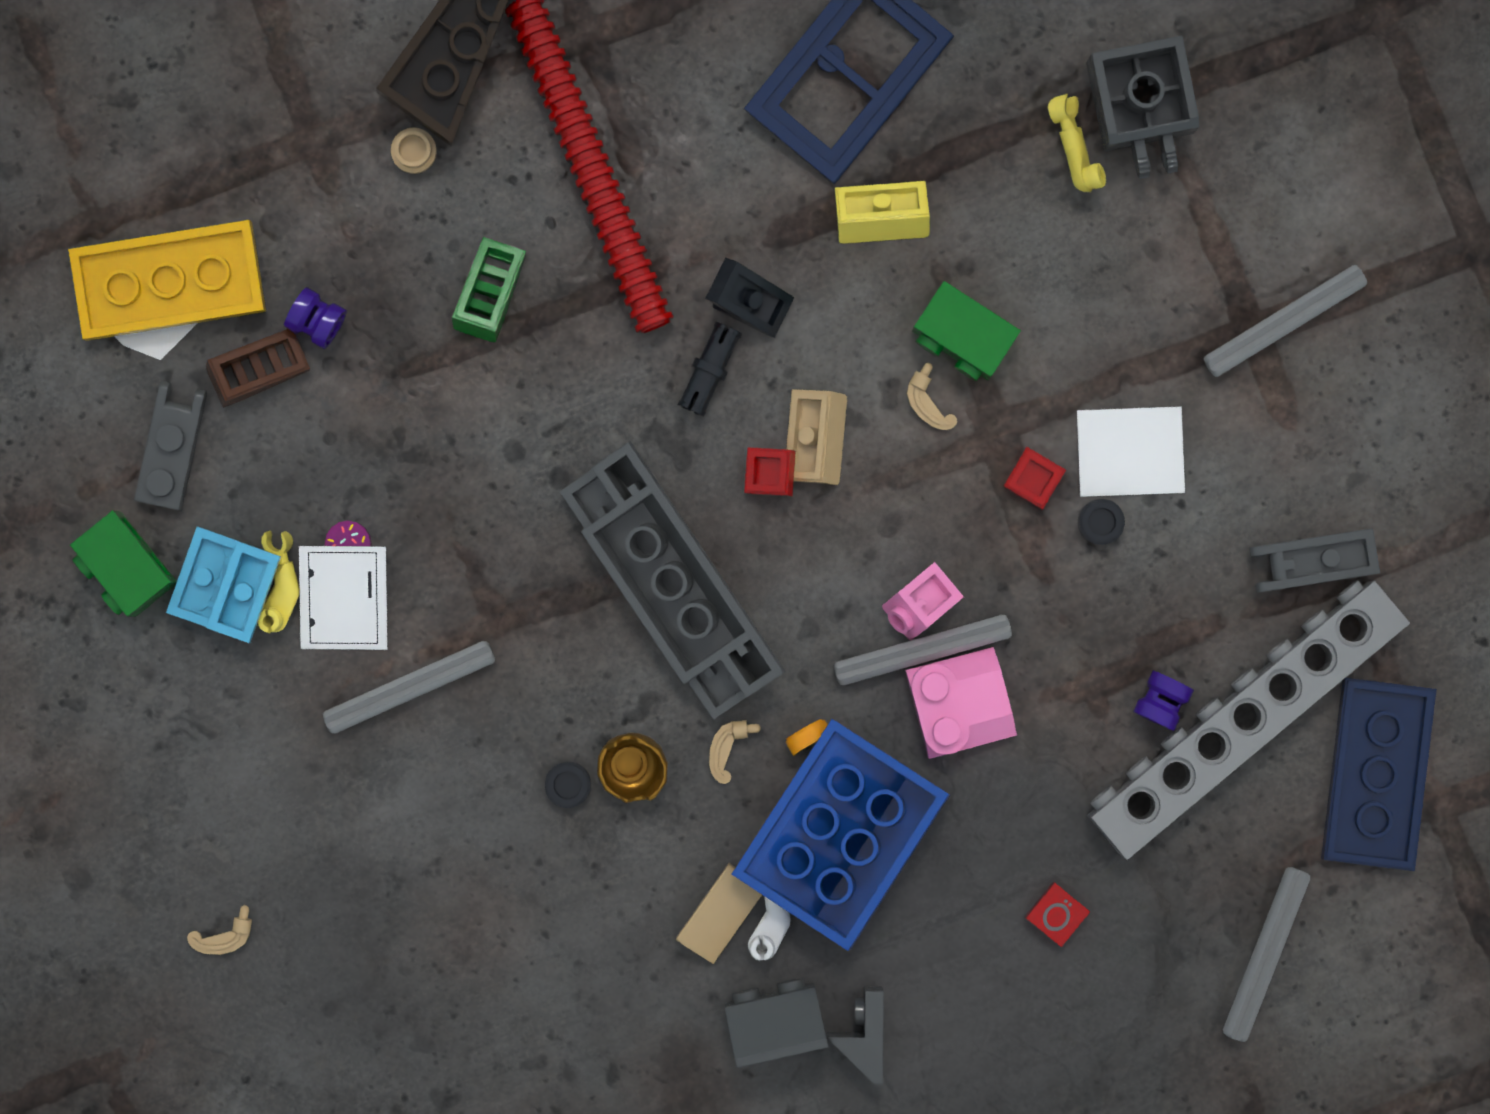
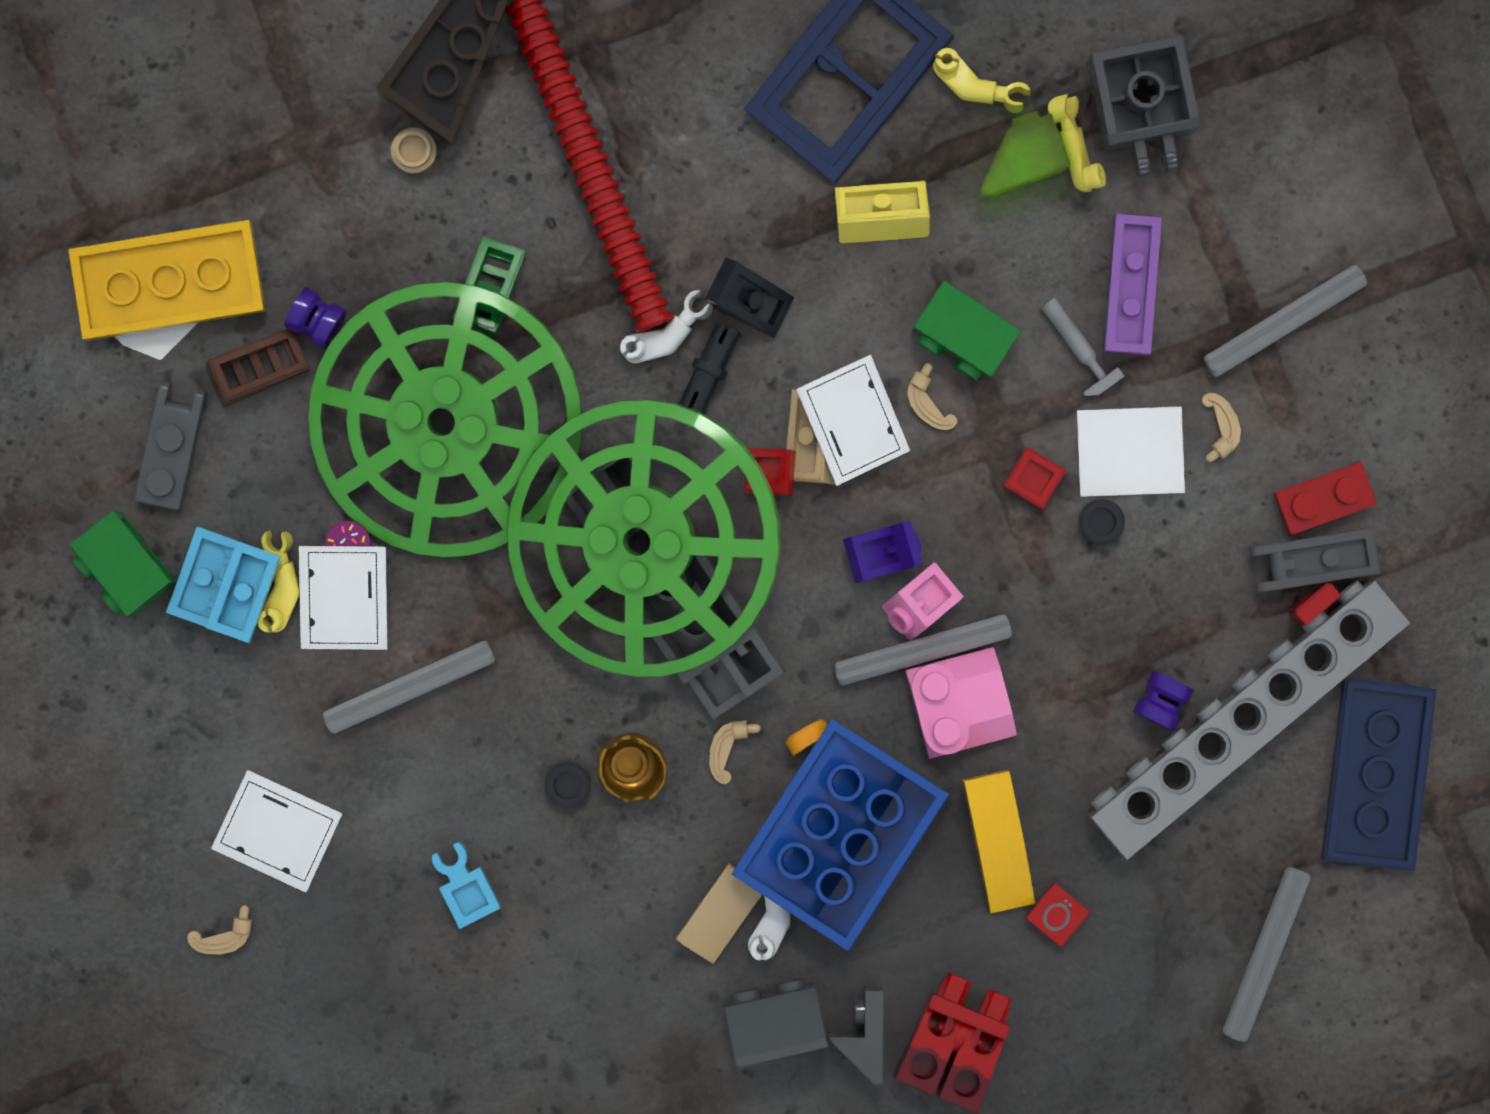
none -> white sticker [211,770,342,892]
none -> bright green dish [308,282,583,557]
none -> medium azure plate [432,841,502,929]
none -> bright green dish [507,399,781,677]
none -> white arm [620,290,713,363]
none -> white sticker [796,355,910,486]
none -> dark purple bracket [843,521,922,584]
none -> red hips [893,972,1011,1114]
none -> light yellow arm [933,48,1030,113]
none -> yellow slope [962,770,1035,913]
none -> clear neon green slope [978,111,1070,202]
none -> light grey piece [1041,297,1125,396]
none -> medium lavender plate [1103,214,1162,356]
none -> tan piece [1202,393,1241,463]
none -> red plate [1273,461,1377,536]
none -> red tile [1288,583,1341,626]

